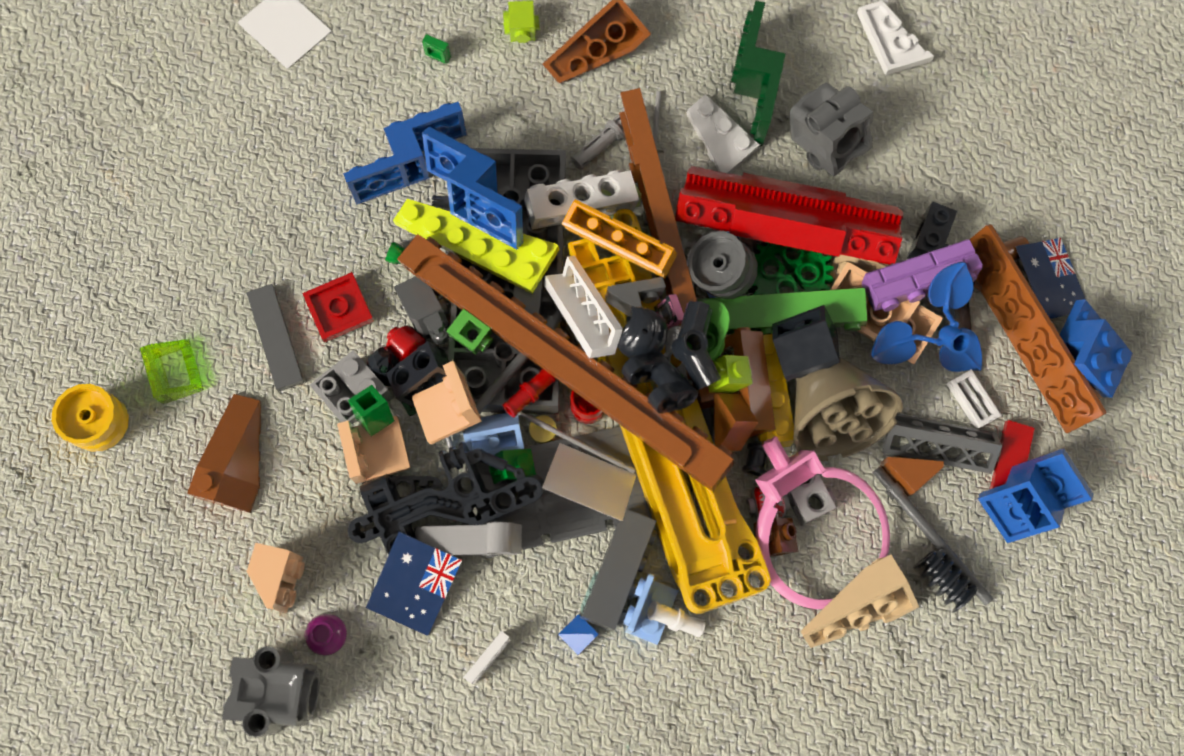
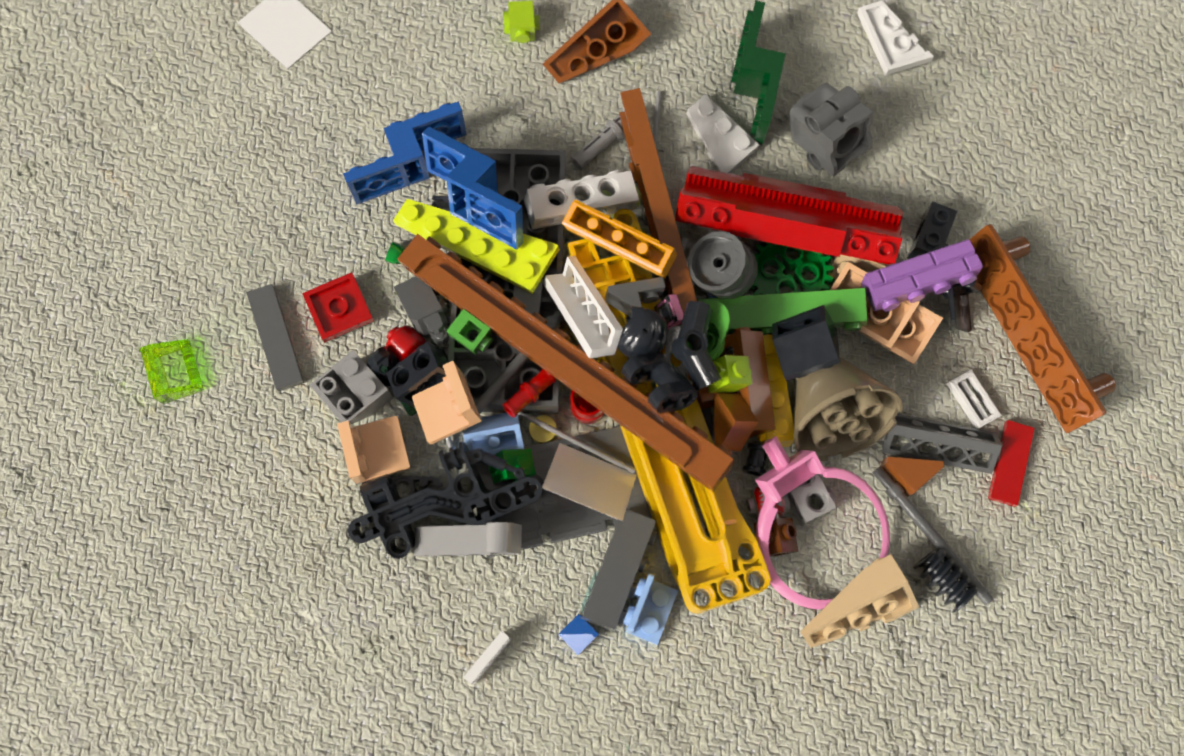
yellow wheel [51,384,129,452] -> none
dark orange wedge [187,394,261,513] -> none
dark grey piece [222,646,320,737] -> none
light nougat slope [247,543,305,613] -> none
magenta piece [304,613,347,656] -> none
green brick [348,385,395,437] -> none
dark blue sticker [366,532,462,636] -> none
green tile [422,34,451,64] -> none
white pin [647,601,705,637] -> none
blue plant [871,262,982,372] -> none
blue bracket [978,448,1094,543] -> none
dark blue sticker [1015,238,1086,319] -> none
blue bracket [1059,299,1133,398] -> none

